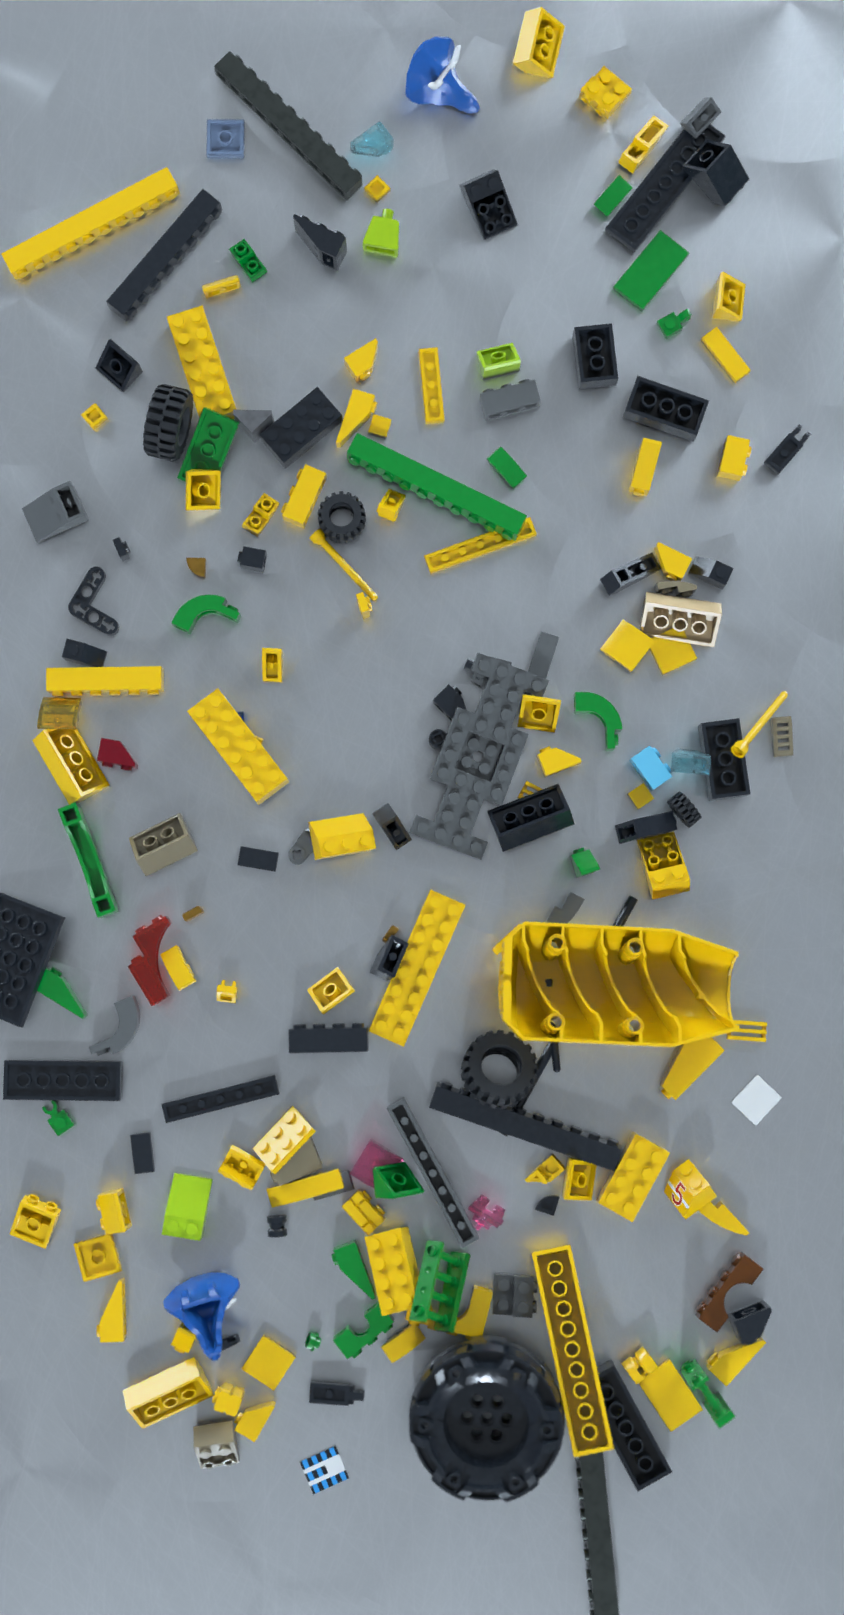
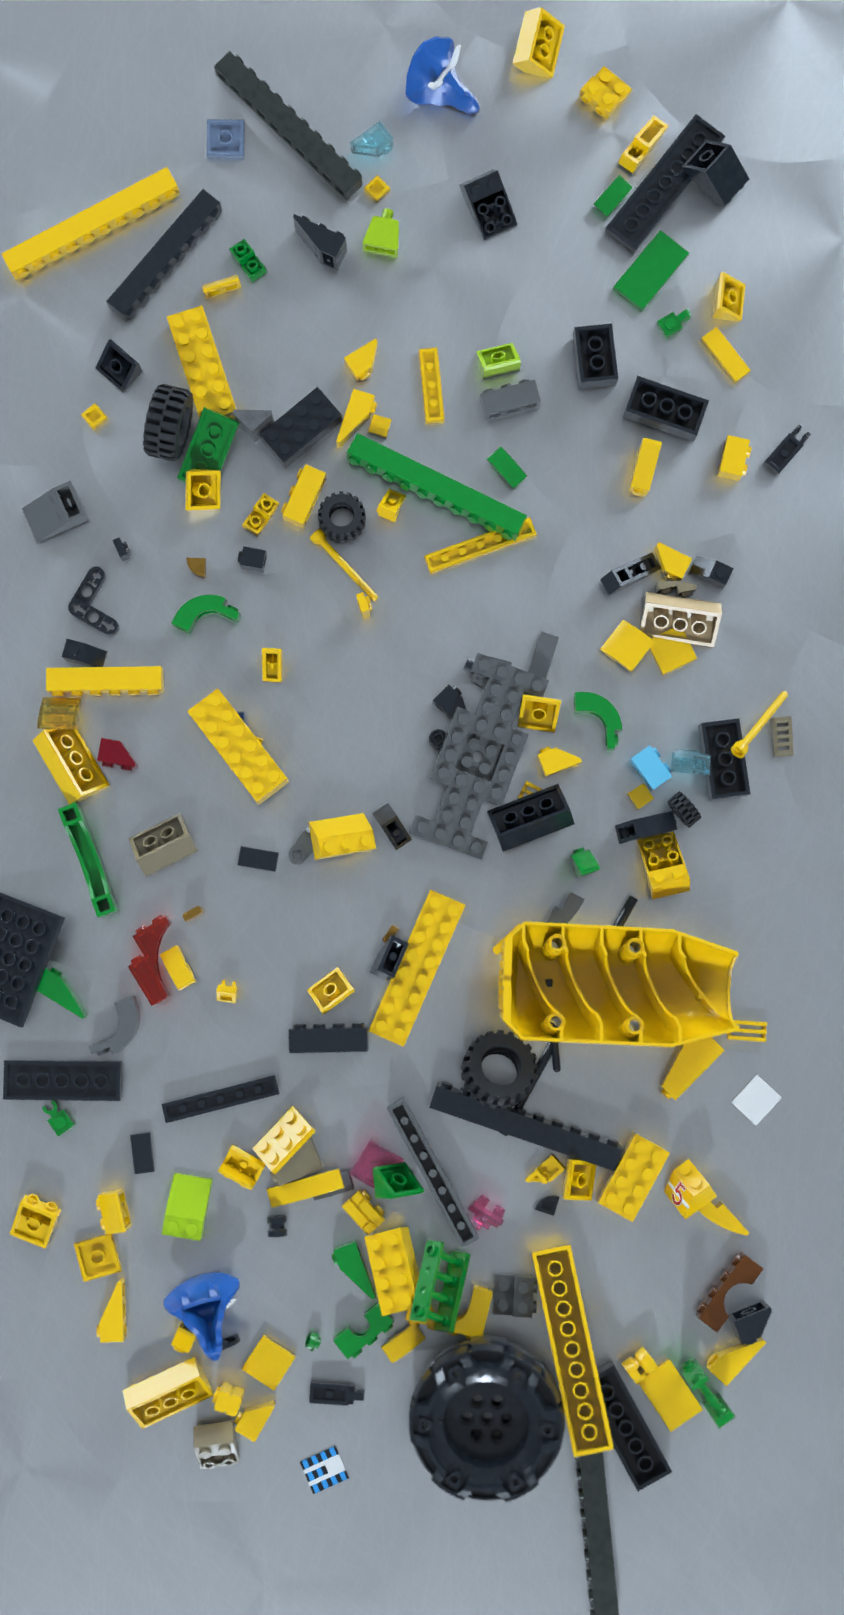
dark grey slope [680,97,721,138] -> none

